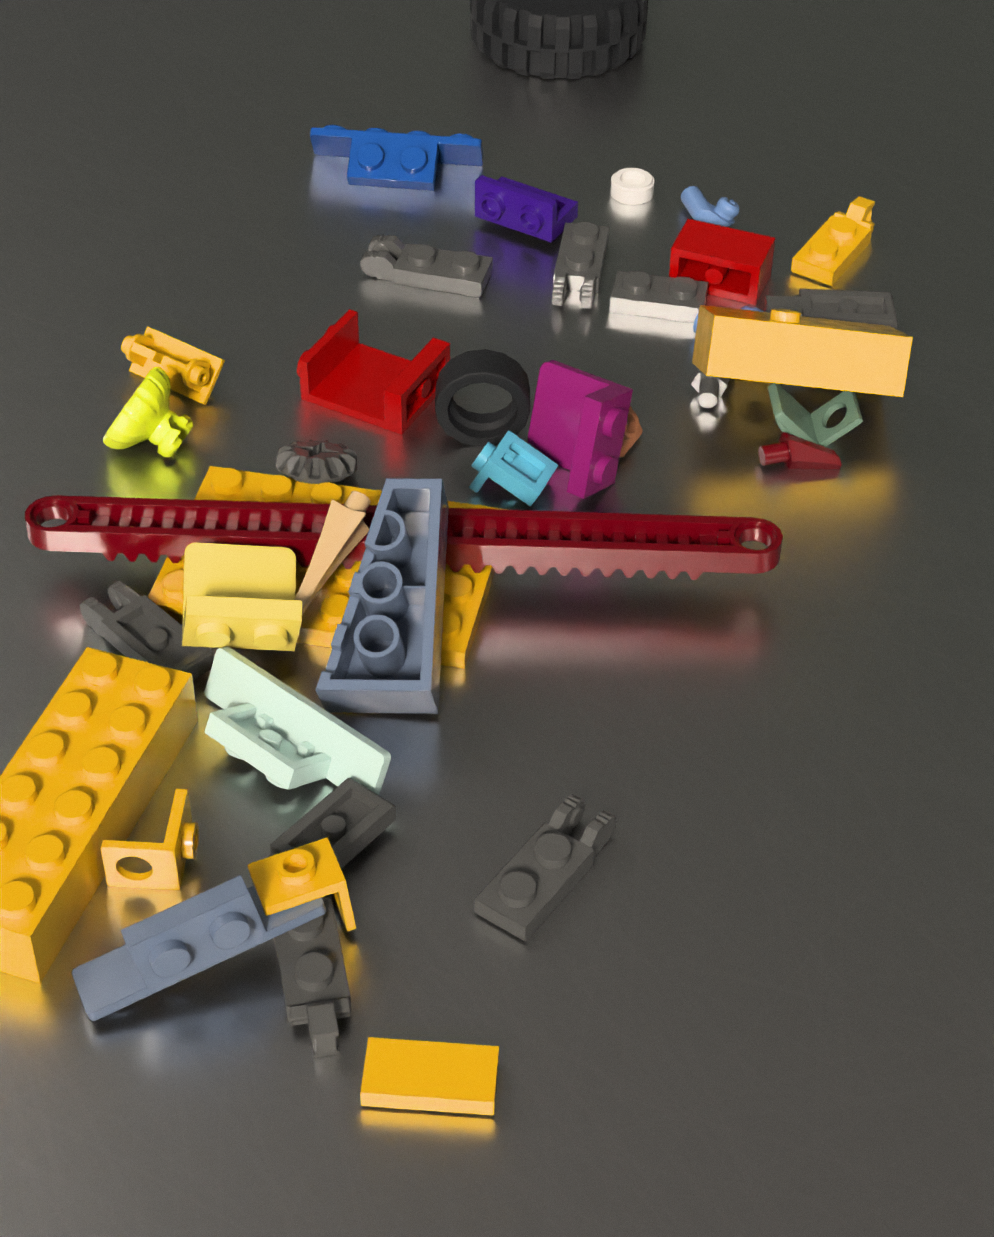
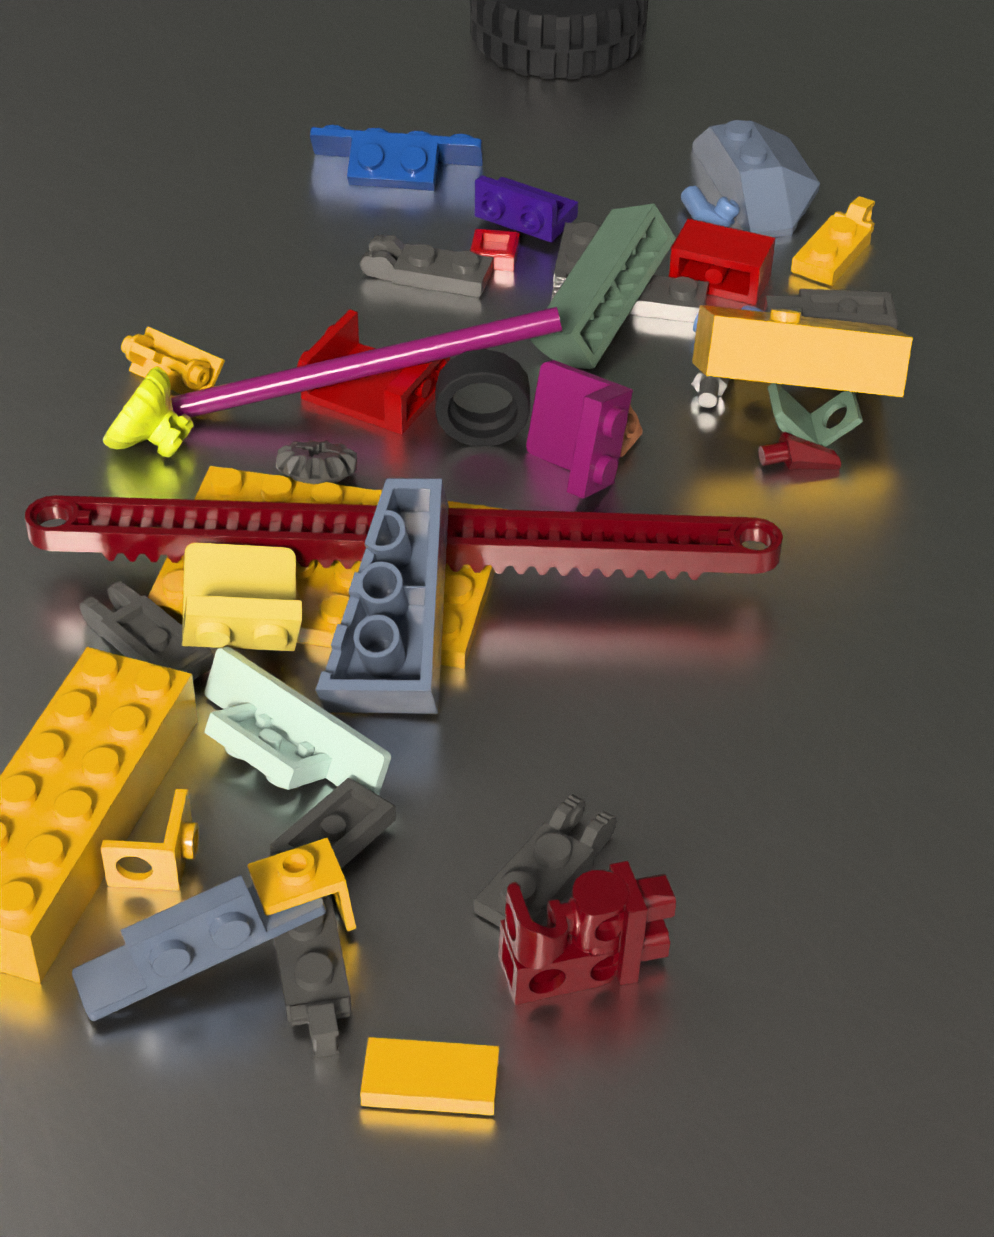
tan piece [294,491,371,615] -> none
medium azure bracket [469,430,558,507] -> none
white tile [610,168,654,205] -> none
none -> magenta piece [171,307,562,417]
none -> tile [470,229,520,272]
none -> dark red hips [498,861,676,1005]
none -> sand green brick [530,203,676,369]
none -> sand blue wedge [692,120,820,238]

